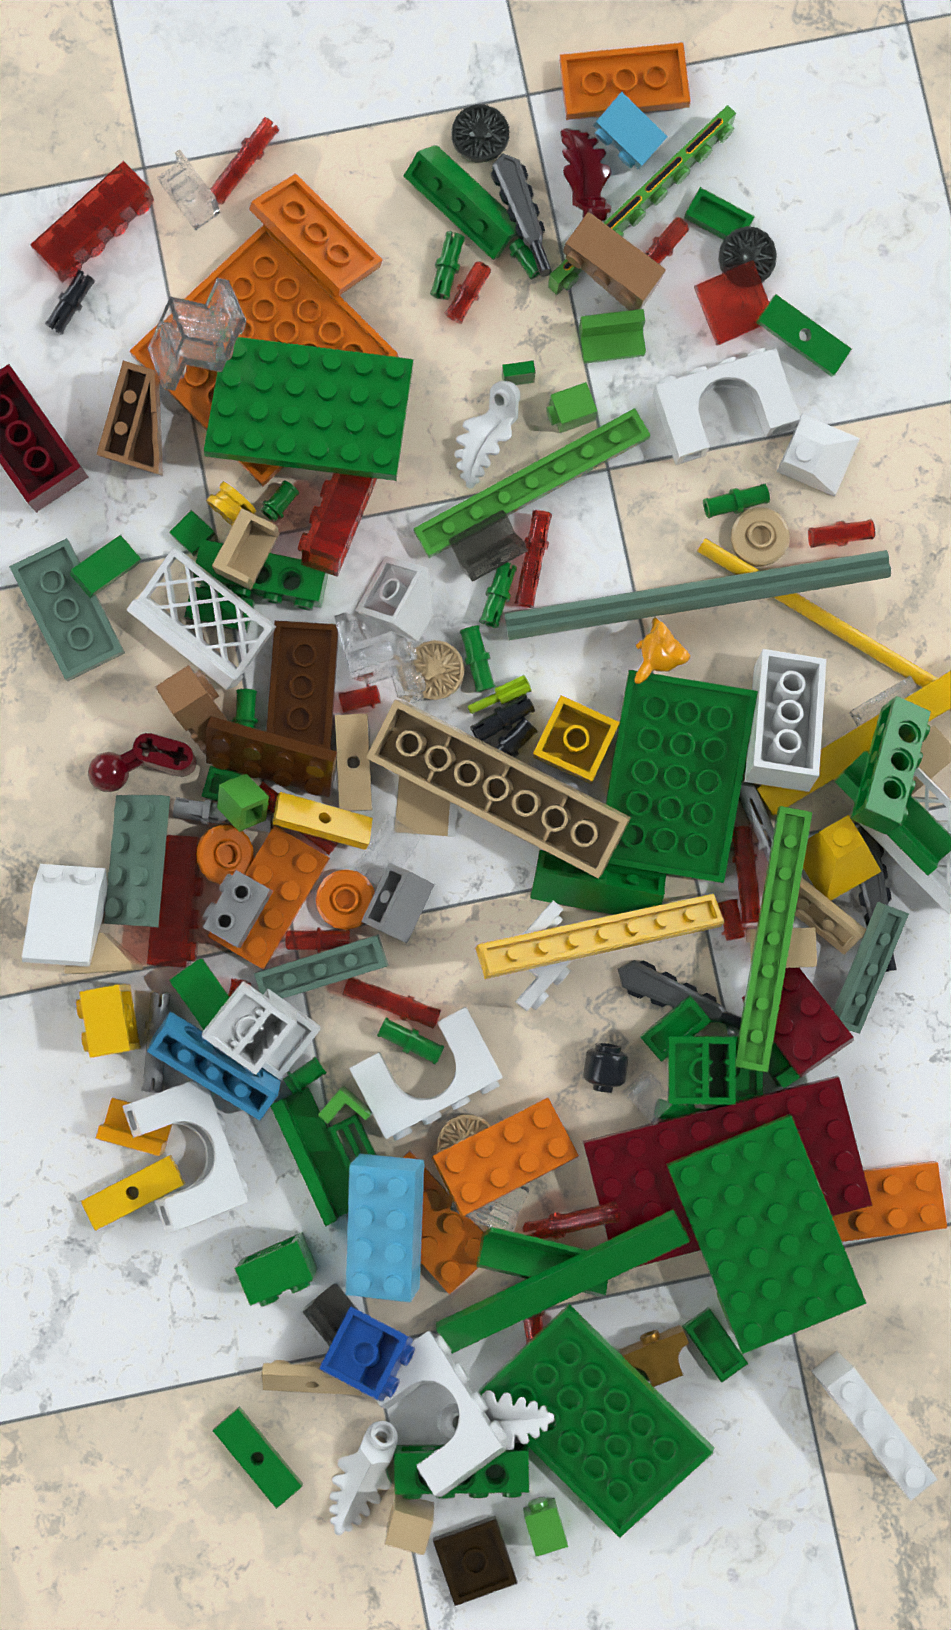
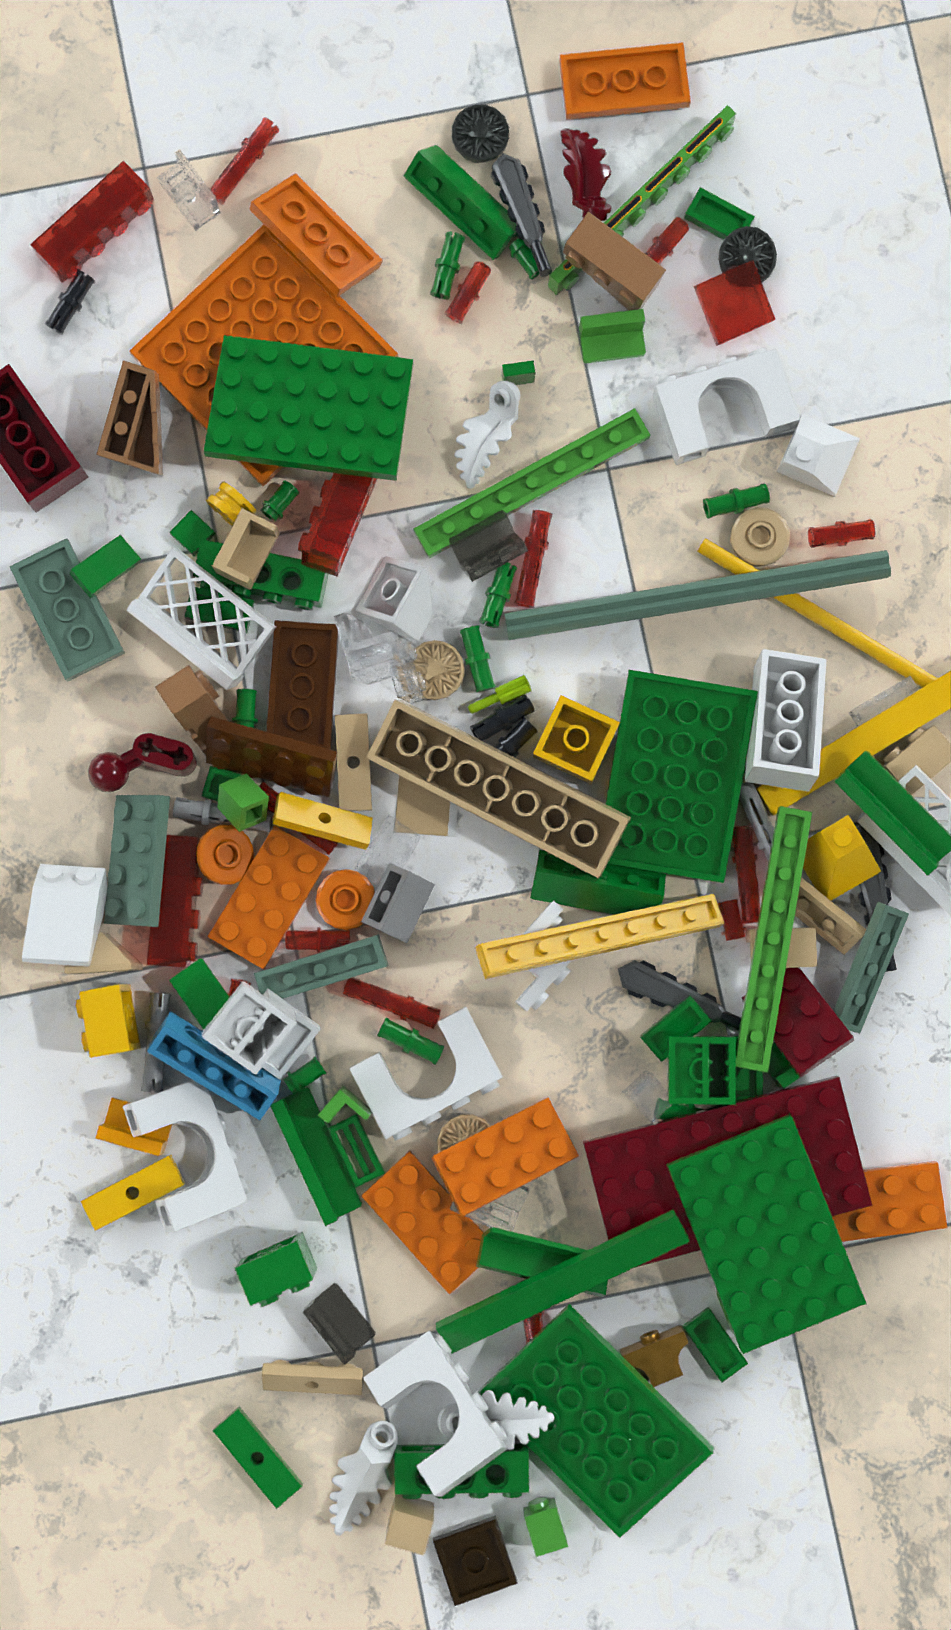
clear bracket [148,278,246,391] -> none
light grey brick [202,870,273,948] -> none
blue plate [319,1306,415,1402] -> none
clear red pin [339,683,381,713] -> none
medium azure brick [346,1154,424,1302] -> none
clear red pin [523,1201,621,1239] -> none
bright green brick [546,382,597,433] -> none
black head [583,1043,628,1093] -> none
medium azure brick [593,92,668,169] -> none
light orange animal [634,617,691,684] -> none
green tile [756,294,852,377] -> none
white arch [811,1351,938,1500] -> none
green brick [850,696,931,835] -> none

